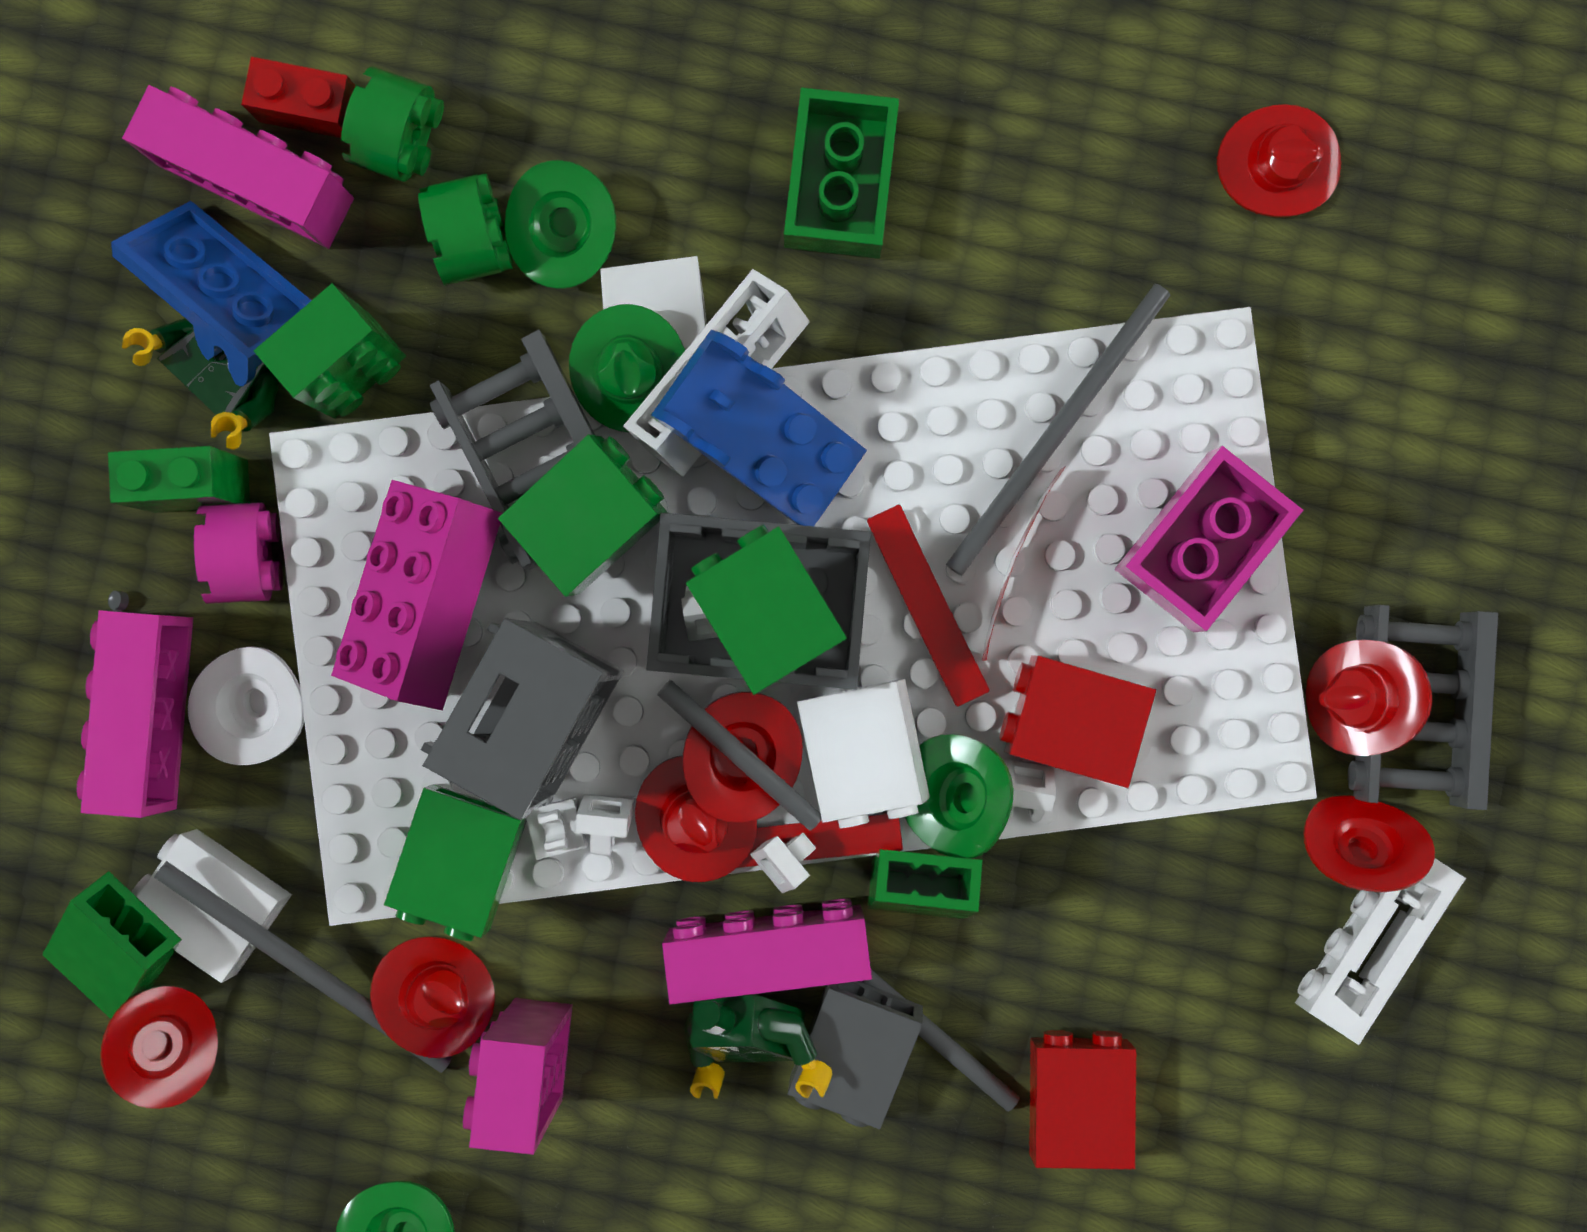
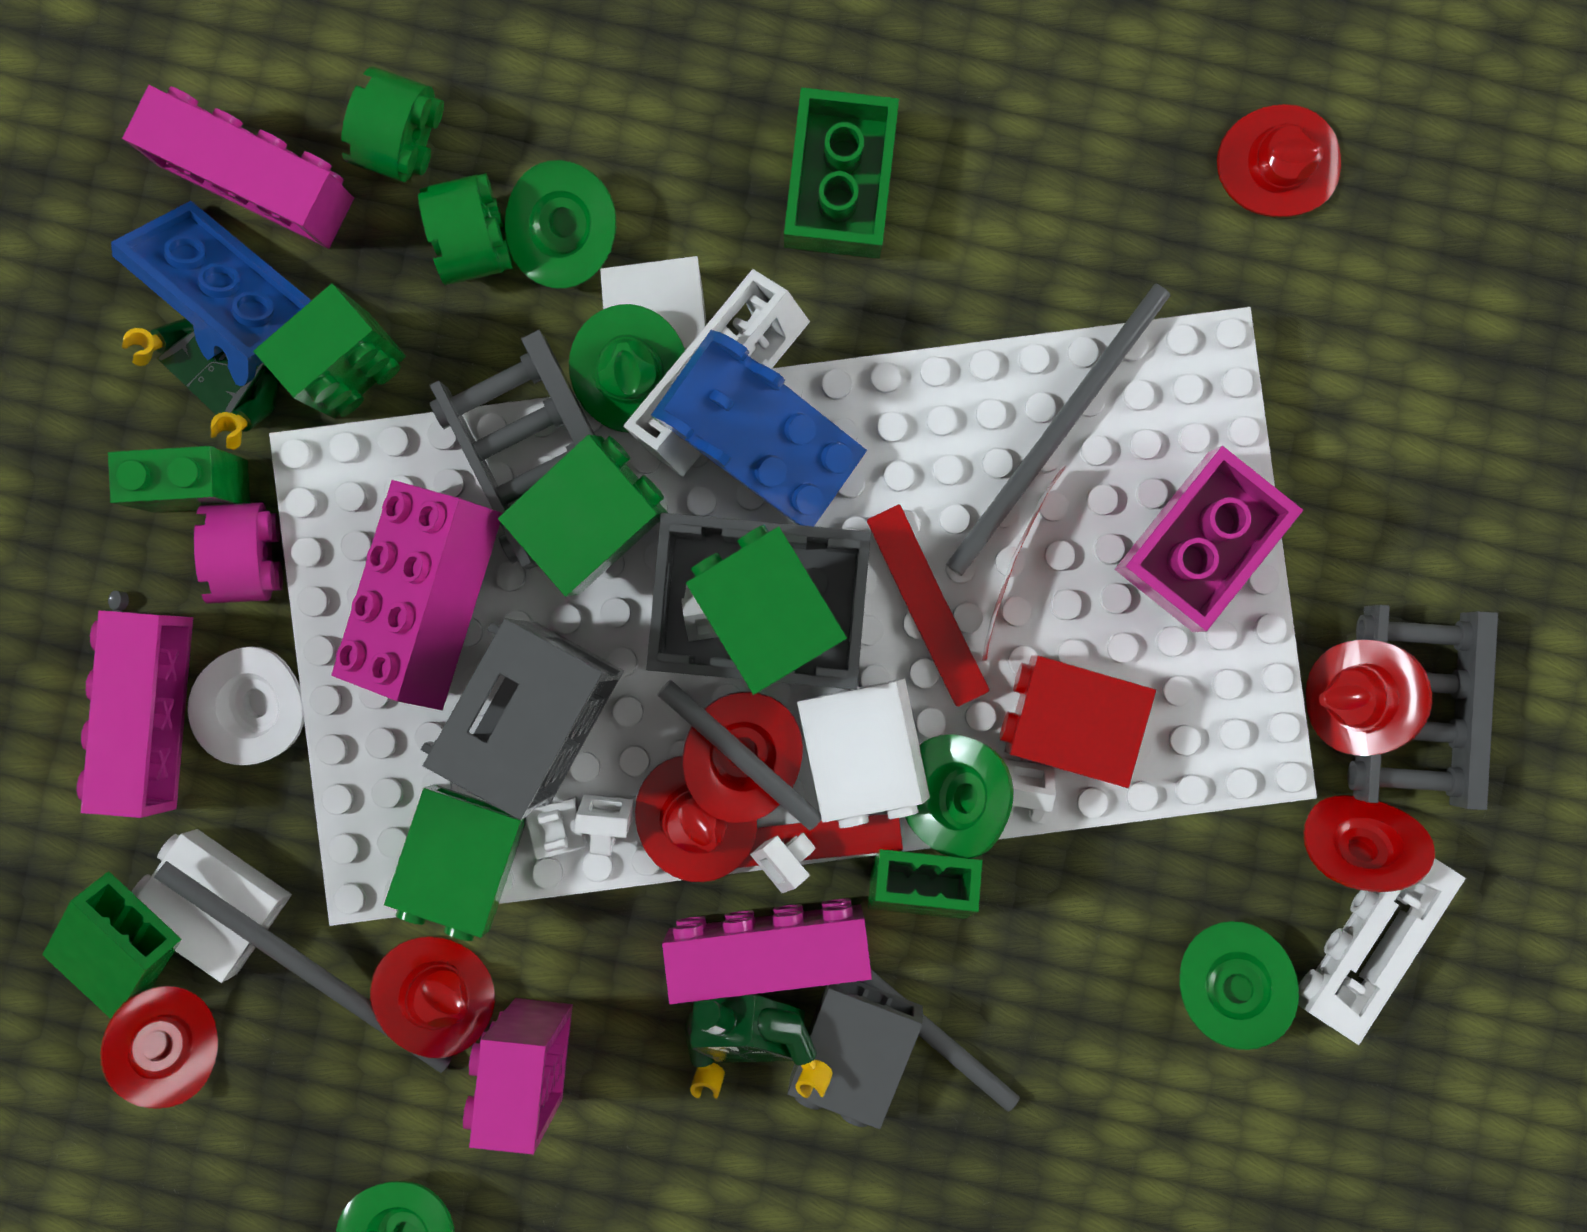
red brick [241,56,355,138] -> none
red brick [1029,1030,1136,1169] -> none
none -> green hat [1179,921,1299,1050]

